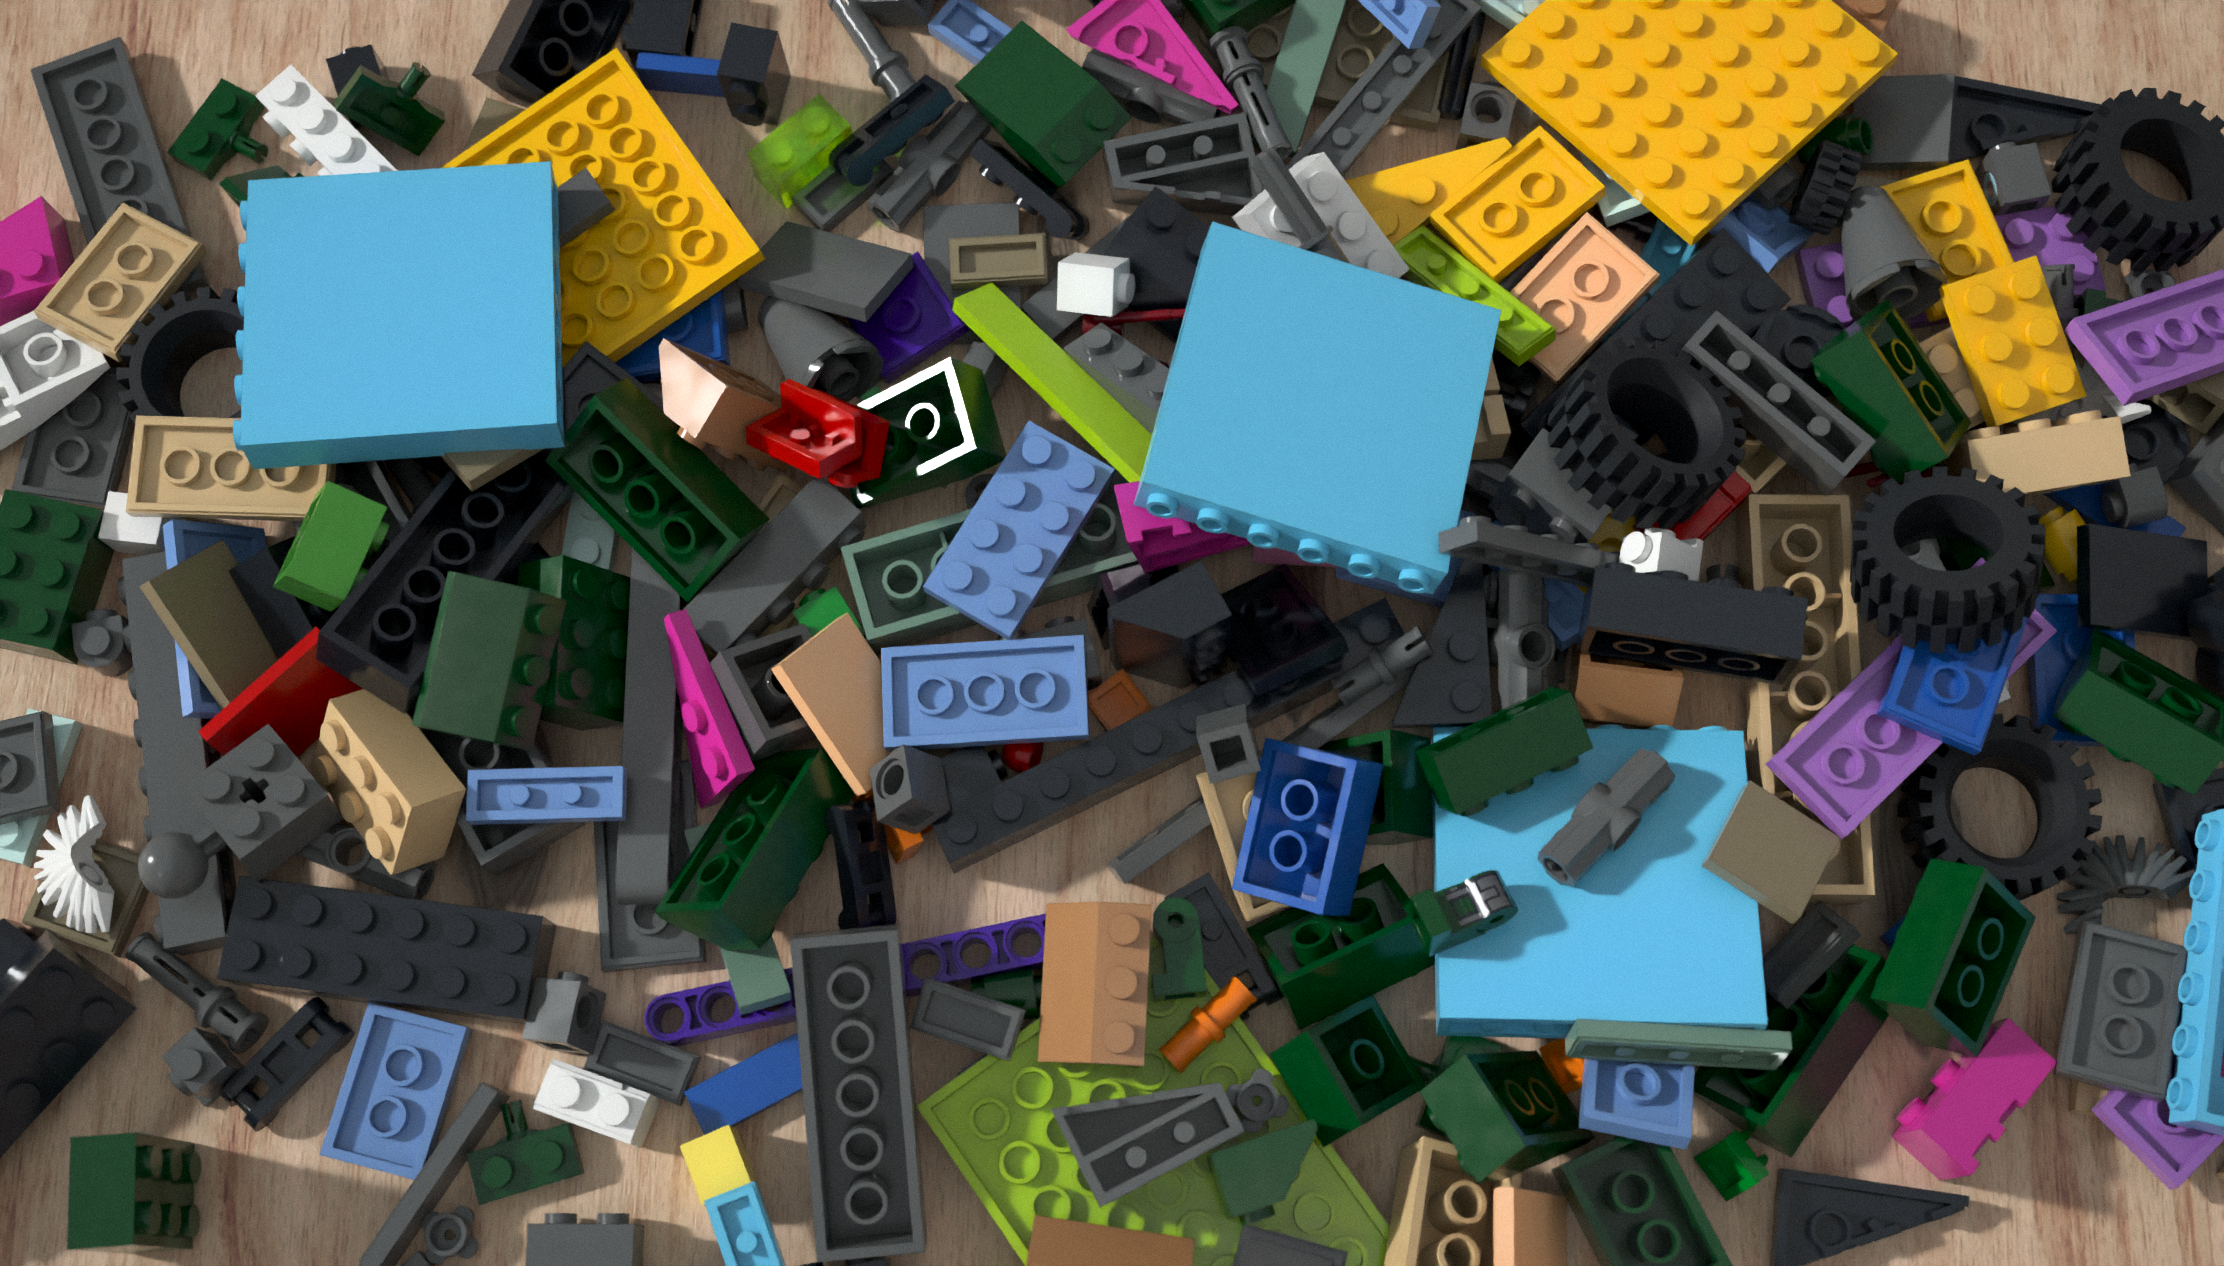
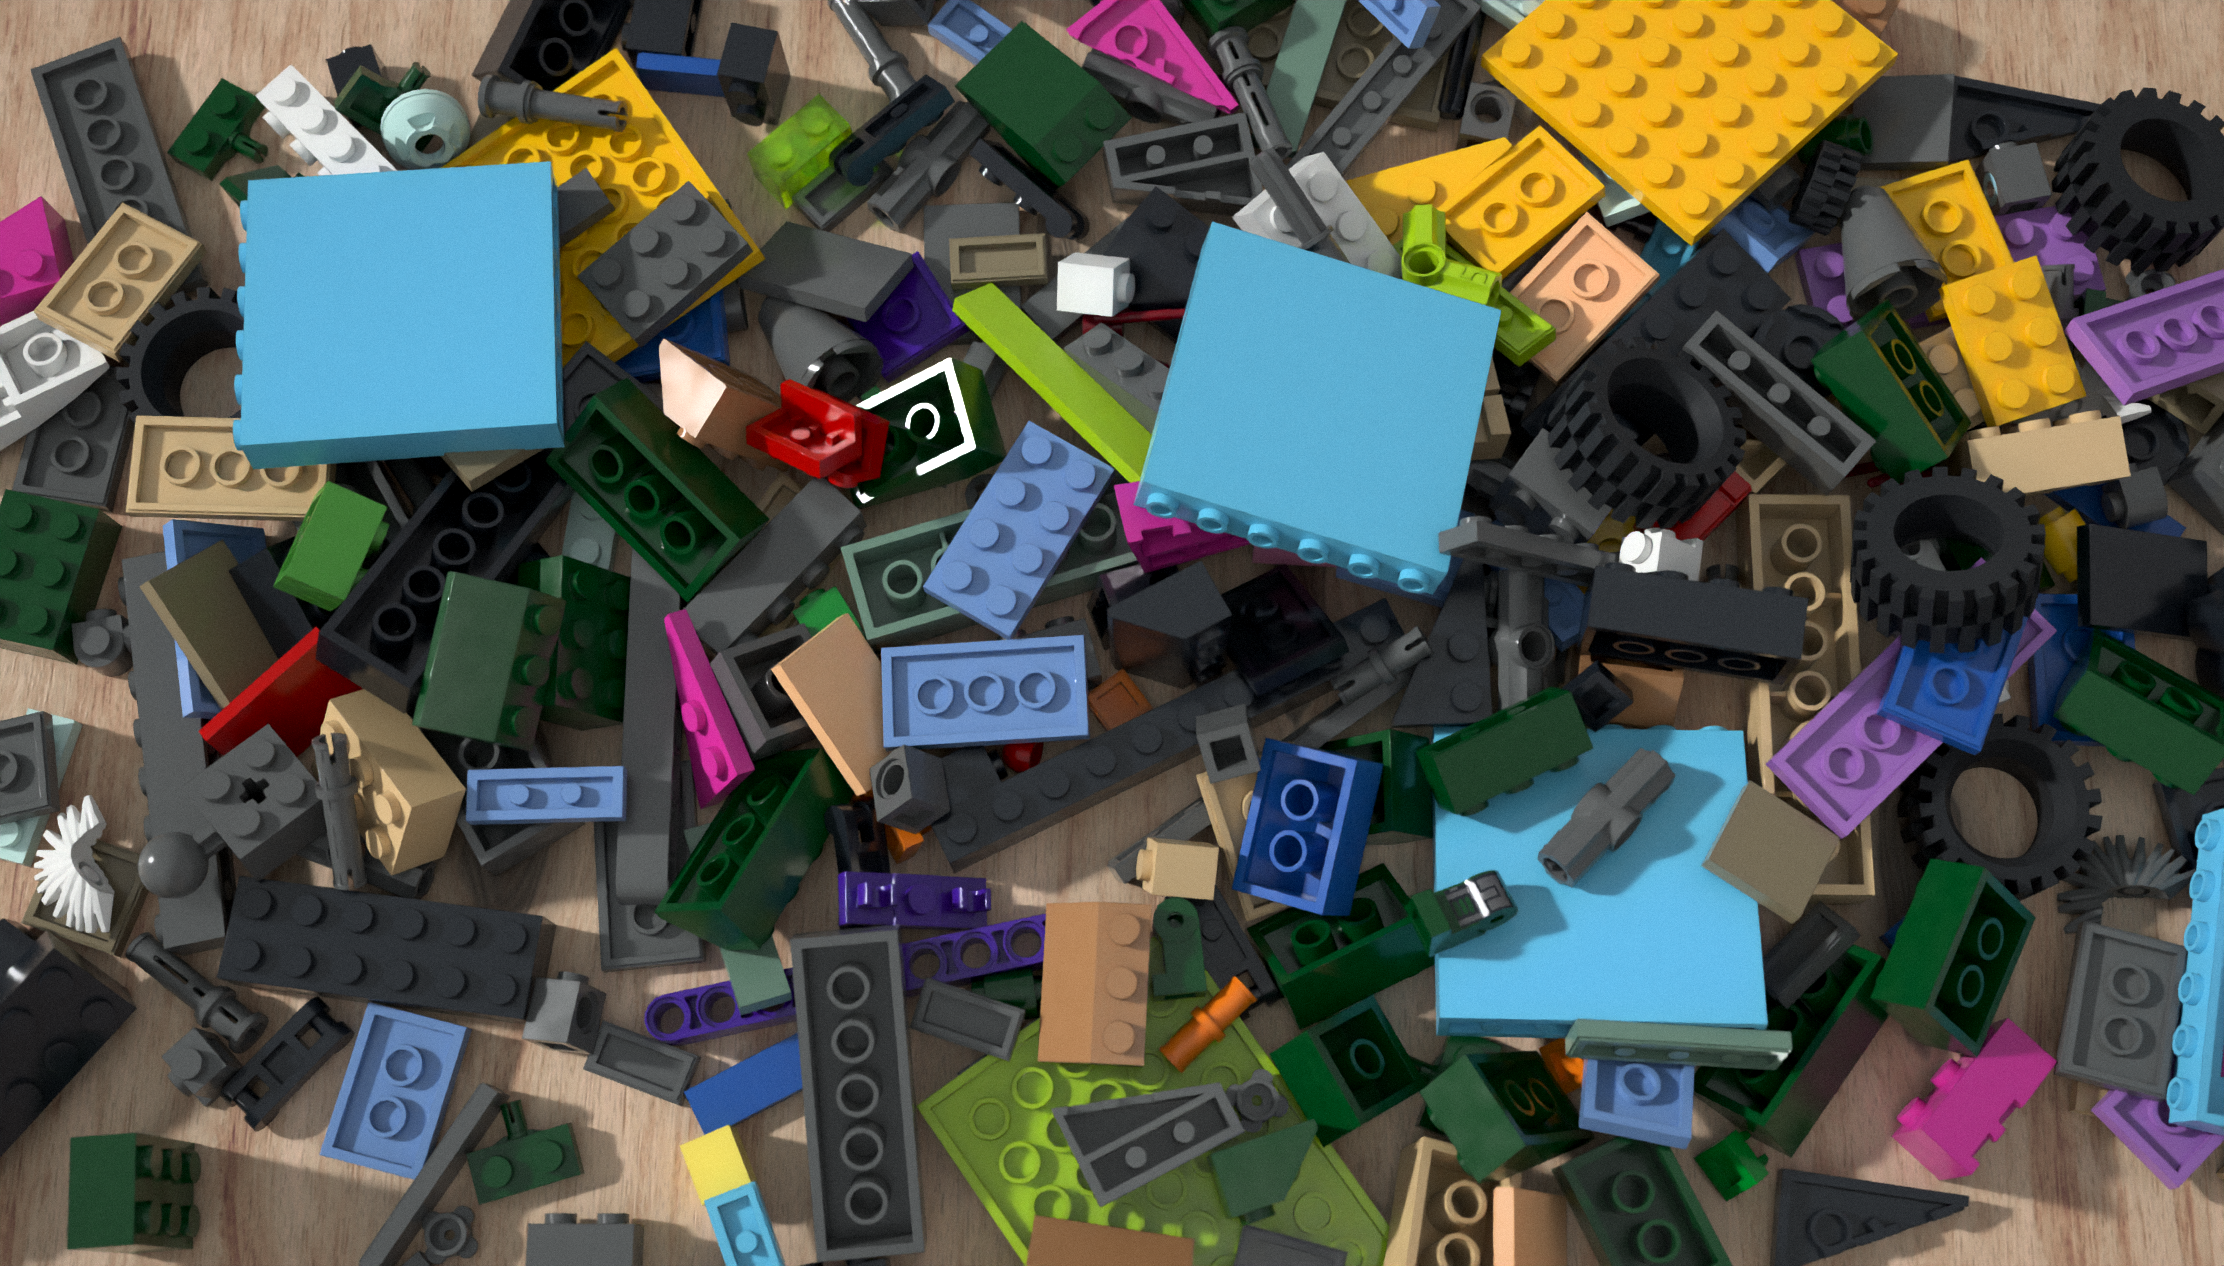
white brick [98,491,185,555] -> none
white brick [533,1059,660,1148] -> none
none -> dark grey pin [312,733,368,890]
none -> light aqua piece [380,89,470,170]
none -> dark grey pin [478,74,628,132]
none -> dark grey plate [577,181,753,348]
none -> dark purple plate [838,871,991,931]
none -> tan brick [1136,837,1219,900]
none -> lime piece [1401,204,1502,308]
none -> black plate [1561,660,1634,732]

